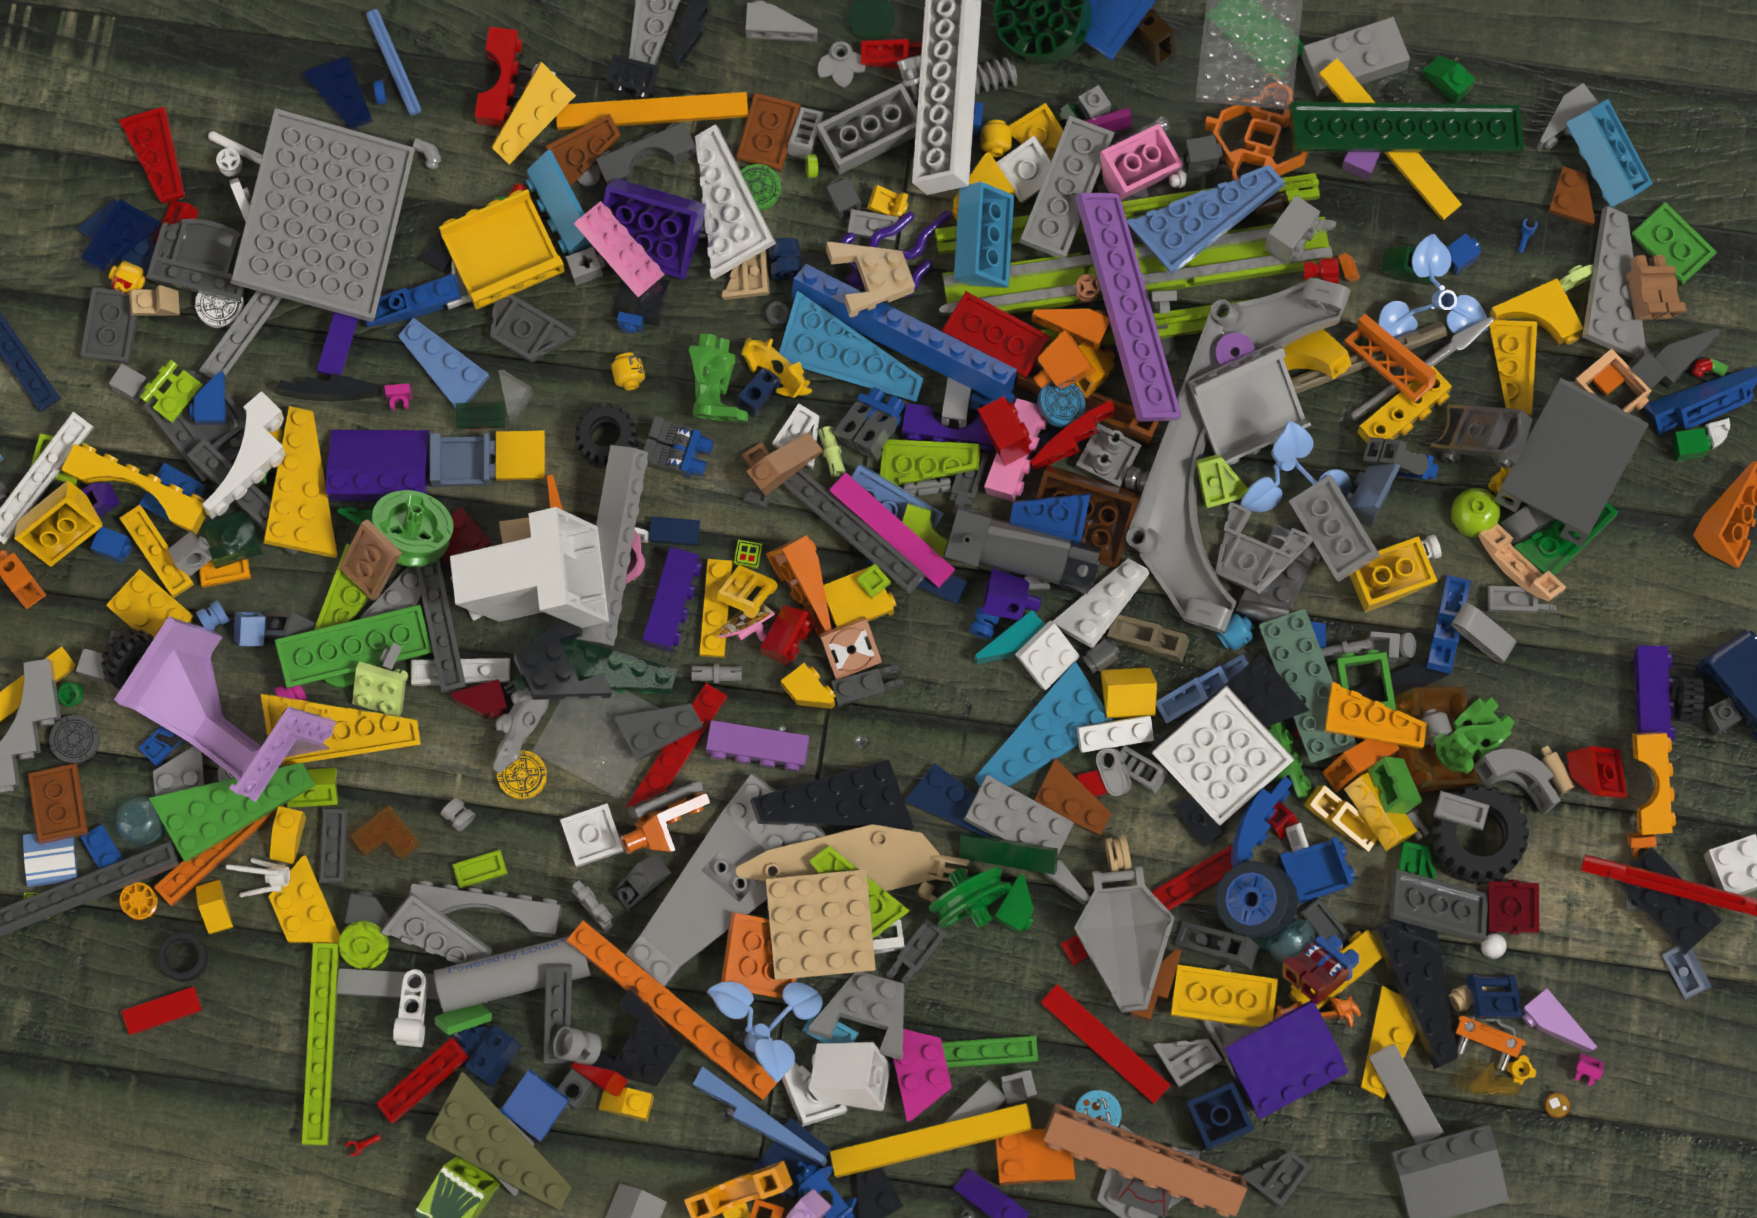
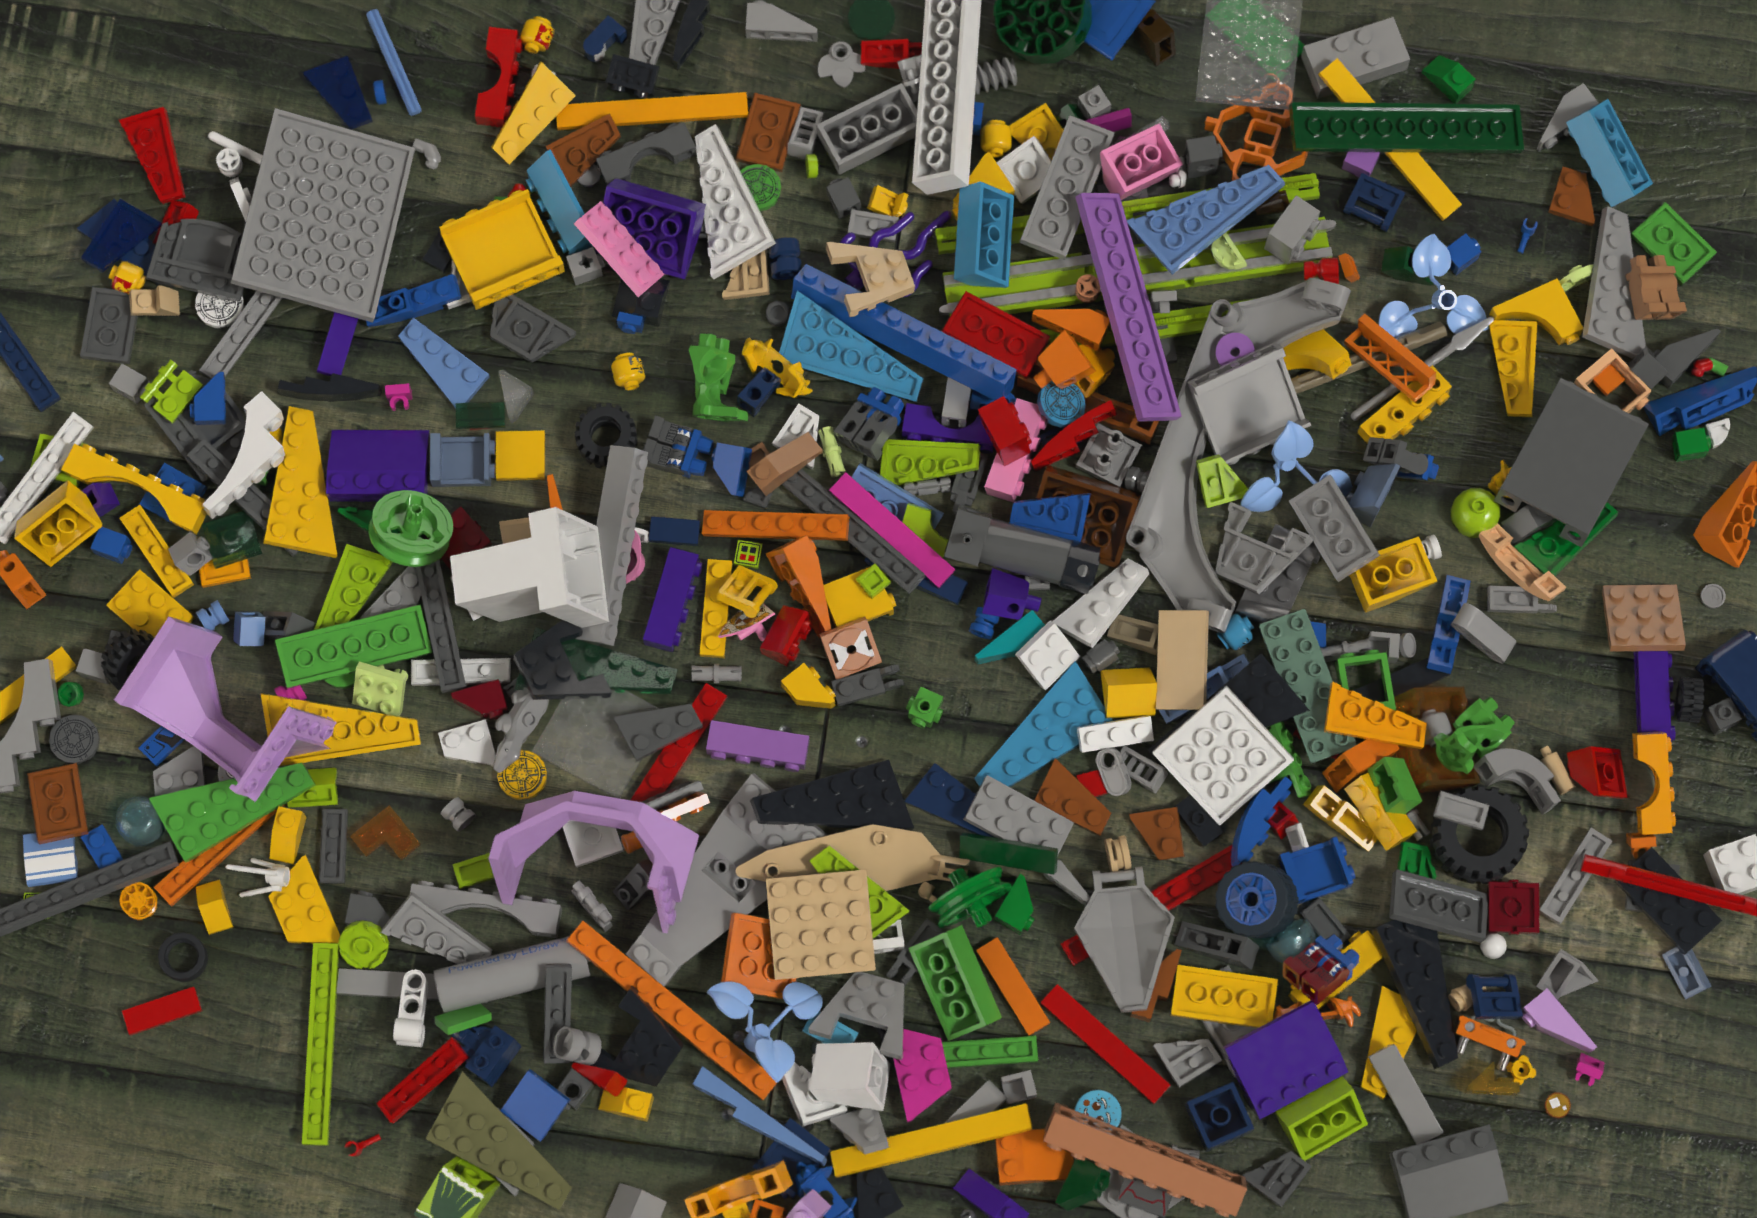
medium nougat tile [339,519,402,601] -> none
light grey plate [380,643,402,671] -> none
flat silver piece [1430,404,1533,469] -> none
none -> white wing [438,719,496,767]
none -> lavender panel [489,791,699,933]
none -> yellow head [520,16,554,54]
none -> dark blue leg [583,15,627,62]
none -> orange plate [702,510,850,541]
none -> blue slope [712,443,752,497]
none -> light grey wing [830,1108,889,1154]
none -> bright green brick [906,687,944,728]
none -> bright green slope [908,925,1002,1041]
none -> orange tile [976,937,1050,1036]
none -> dark green slope [1055,1158,1111,1211]
none -> dark orange wing [1129,807,1185,861]
none -> tan tile [1156,610,1209,710]
none -> yellowish green plate [1211,232,1247,269]
none -> lime slope [1275,1076,1368,1161]
none -> dark blue plate [1343,173,1406,232]
none -> light grey slope [1536,949,1598,1000]
none -> light grey plate [1539,828,1612,925]
none -> medium nougat plate [1602,585,1686,652]
none -> light grey piece [1700,584,1726,609]

